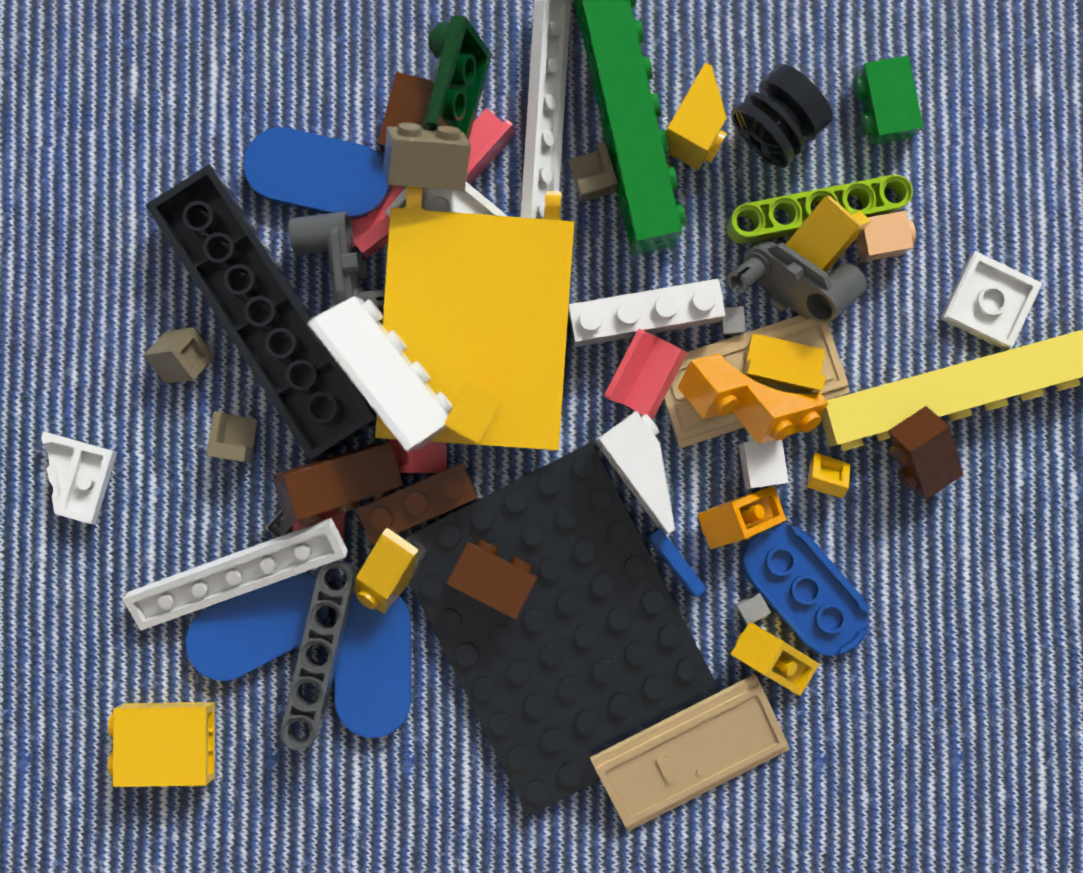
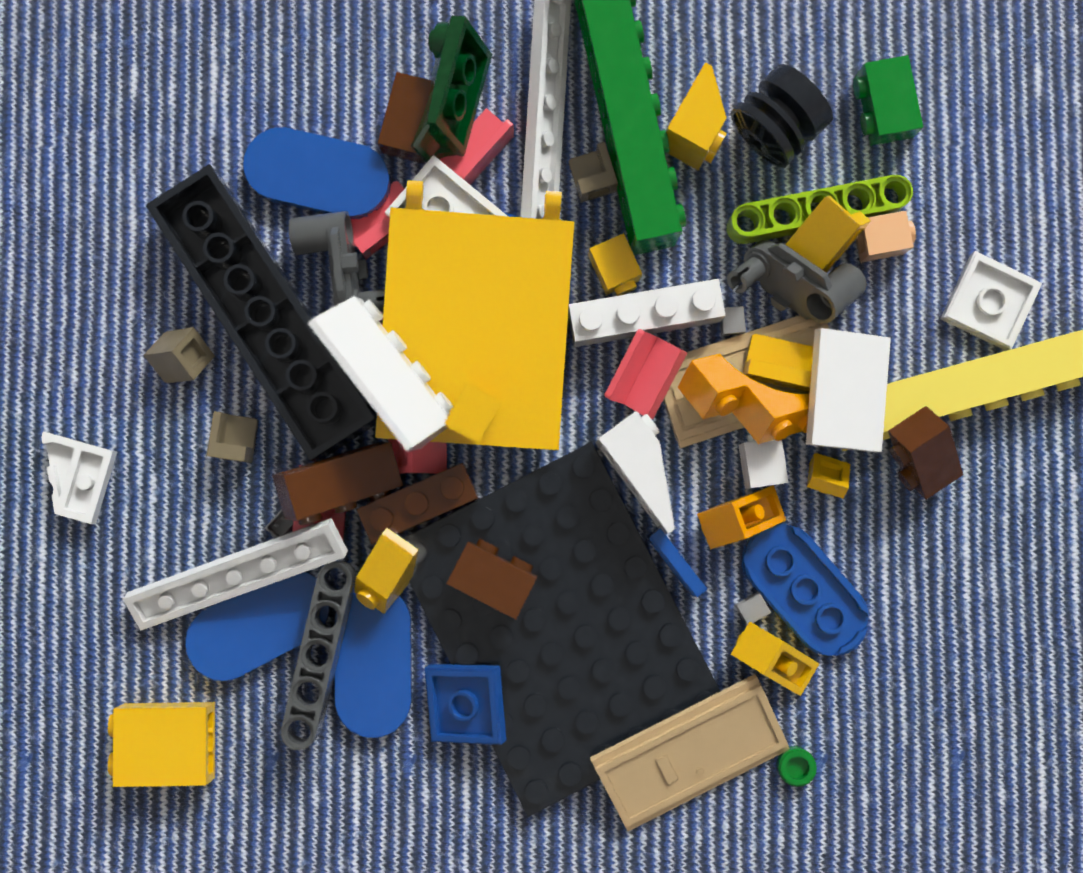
dark tan brick [383,123,471,190] -> none
none -> blue tile [424,664,506,745]
none -> yellow brick [588,233,642,296]
none -> green tile [776,746,817,787]
none -> white tile [806,328,891,452]

